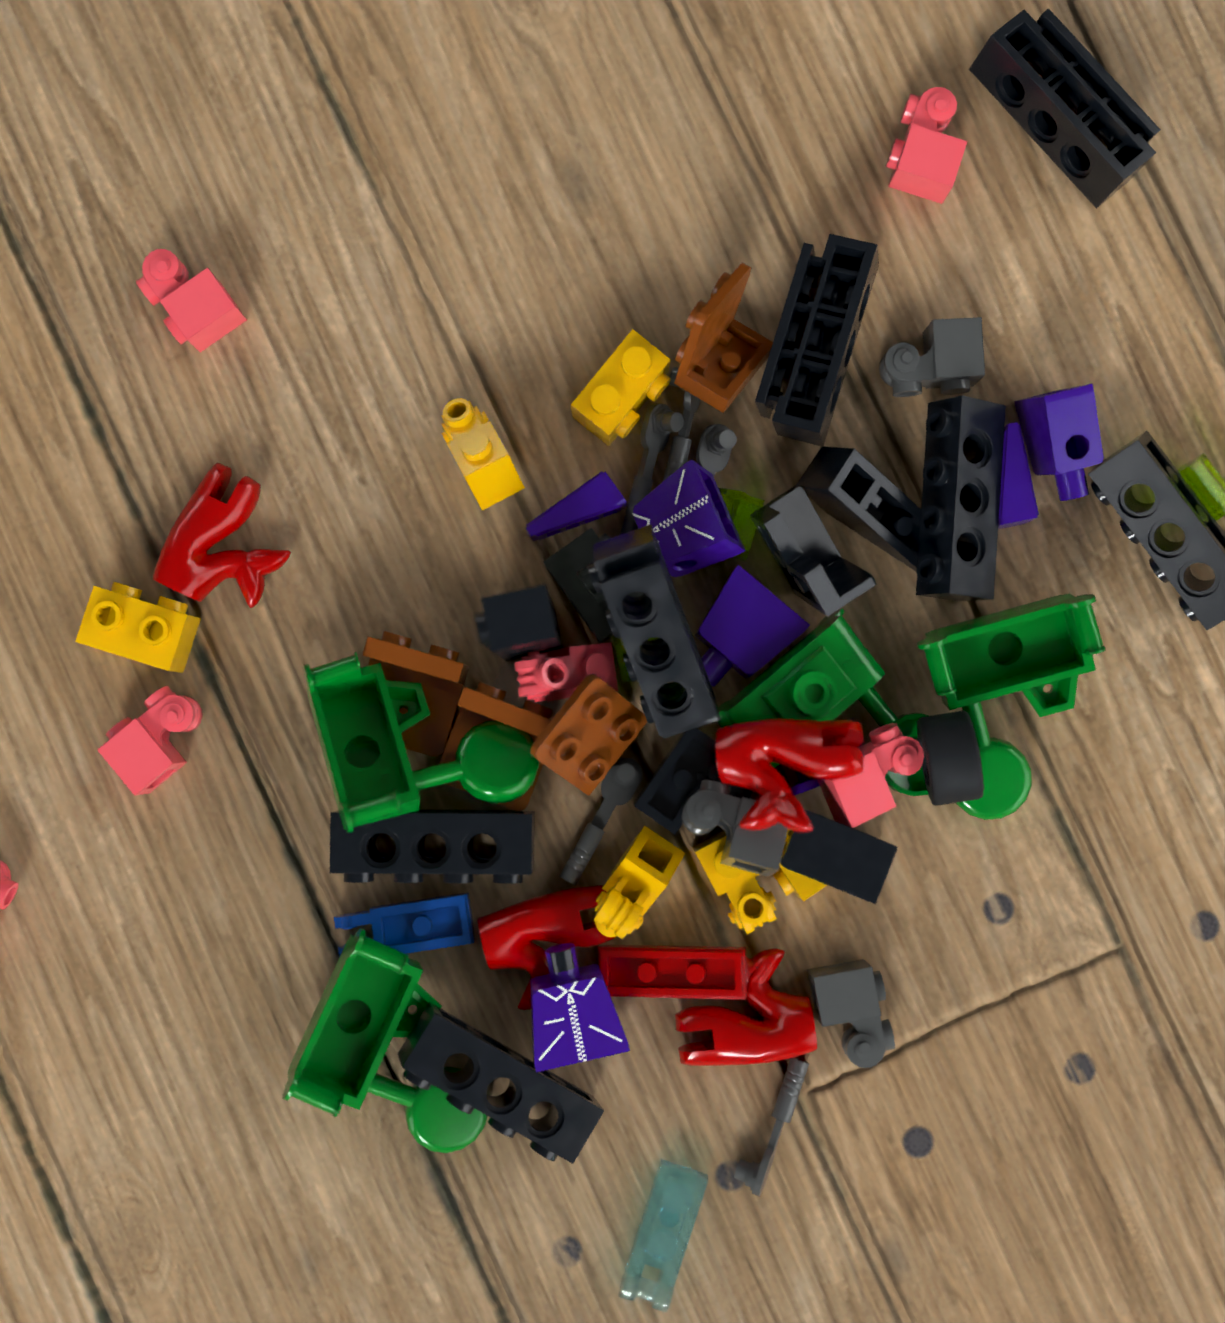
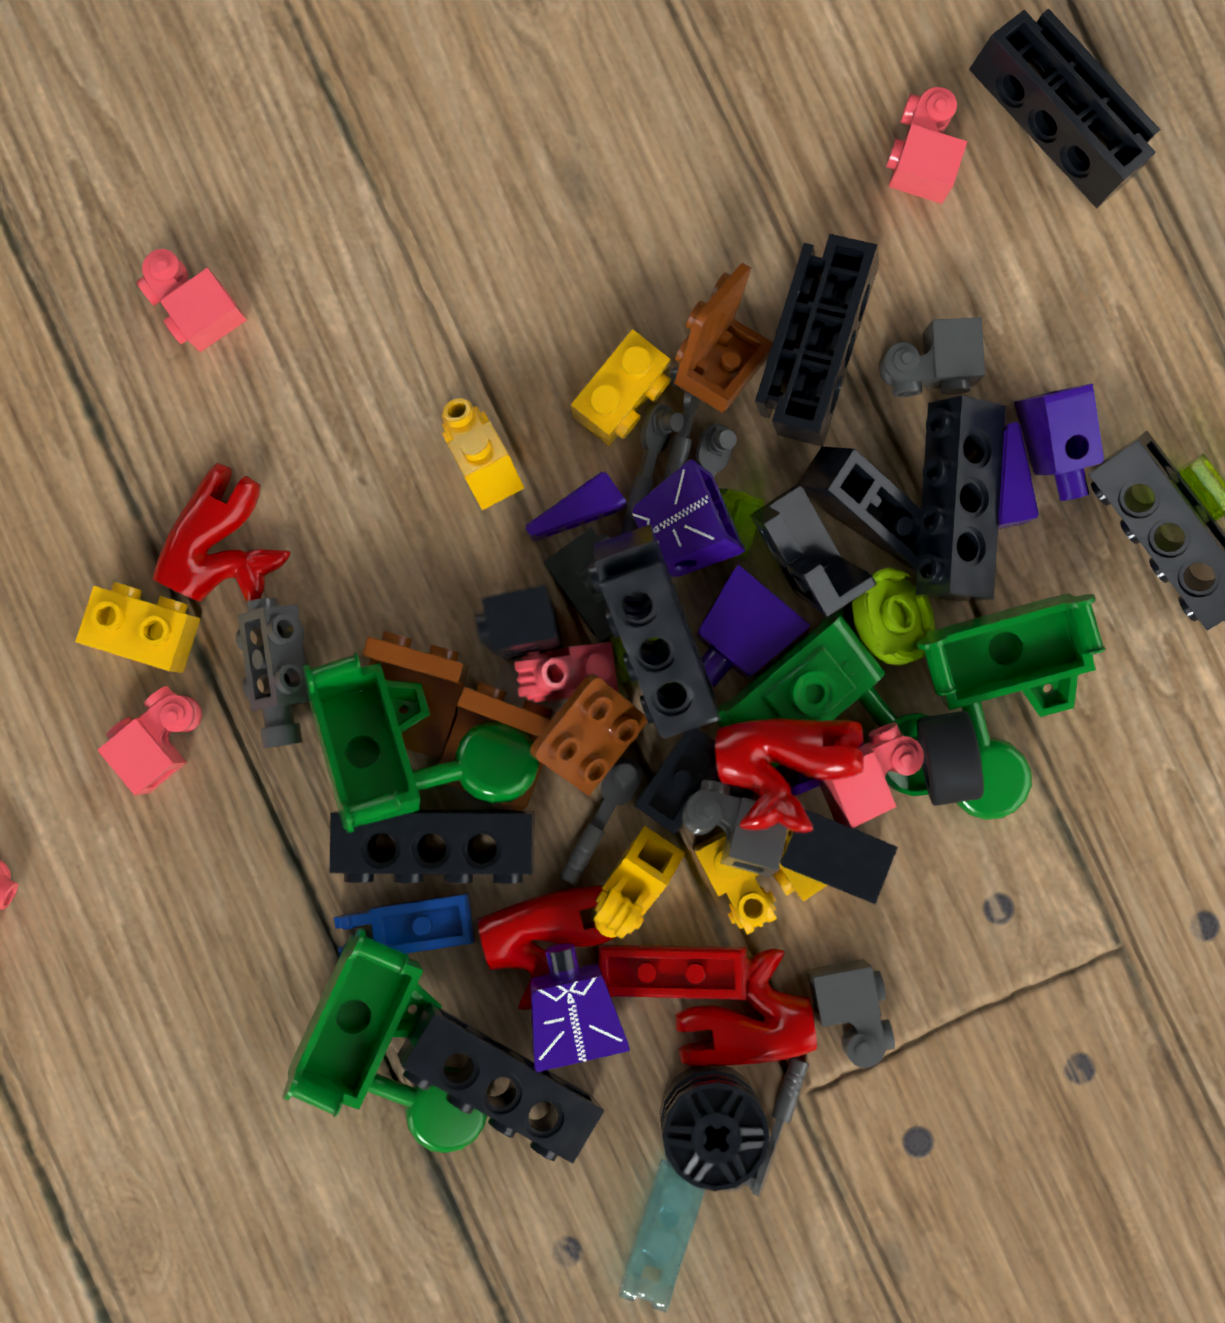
none -> dark grey brick [236,598,309,748]
none -> black wheel [659,1066,770,1191]
none -> lime tile [852,567,935,666]

